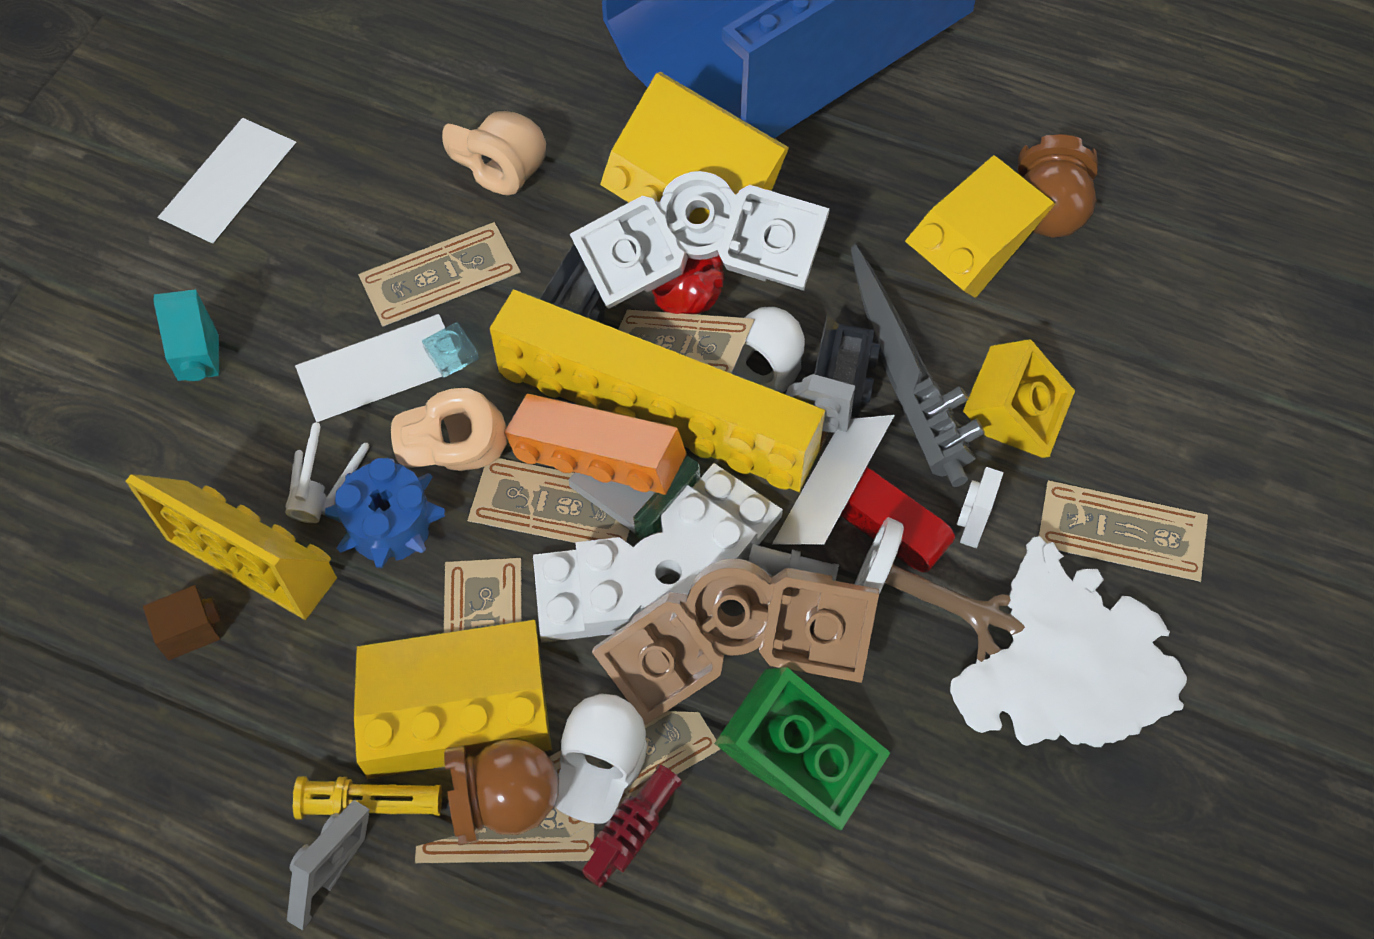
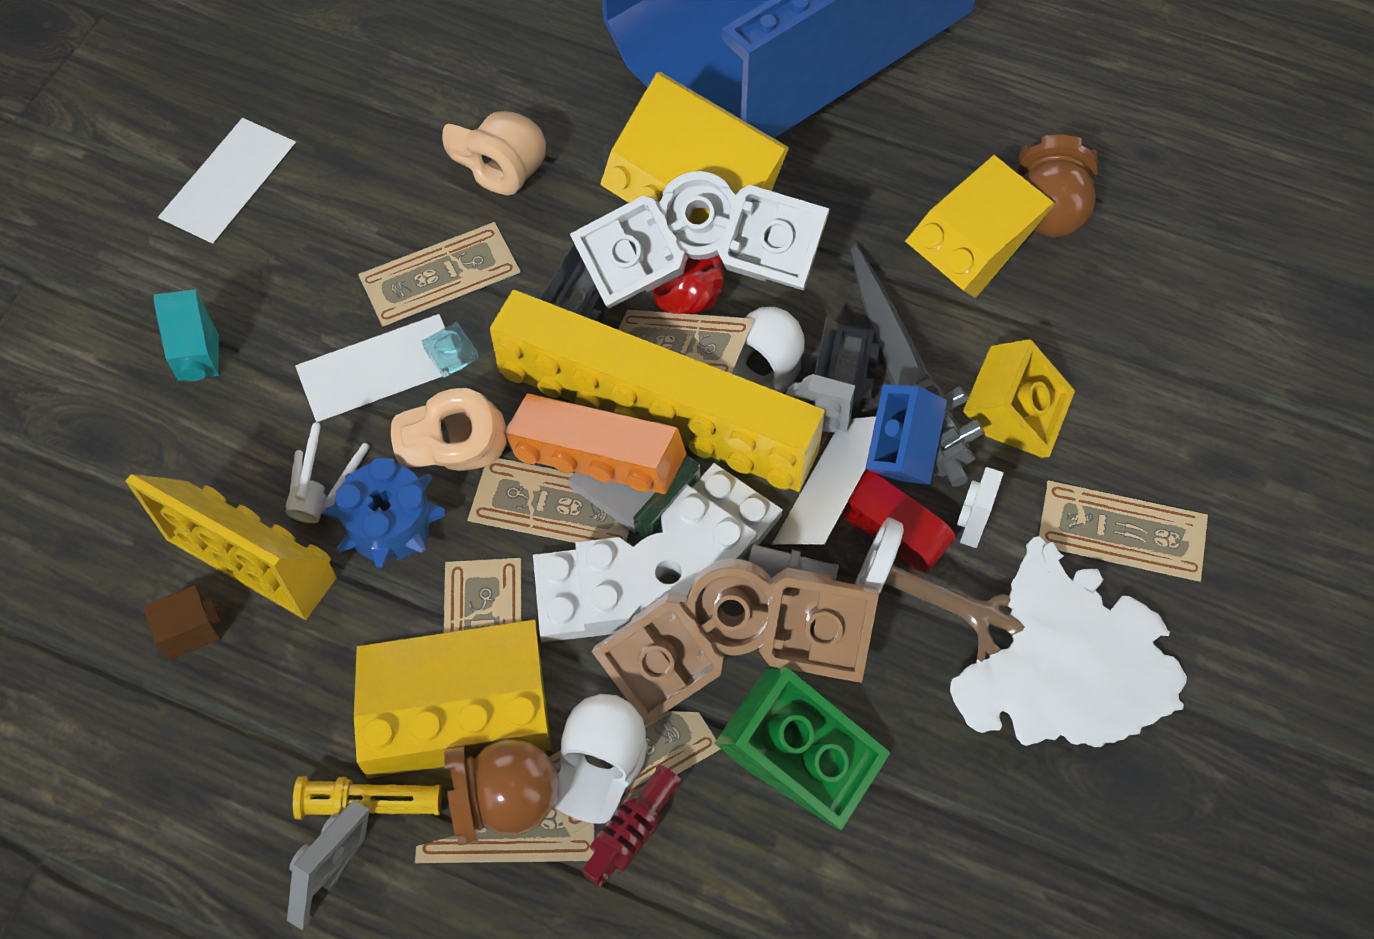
none -> blue brick [865,384,947,484]

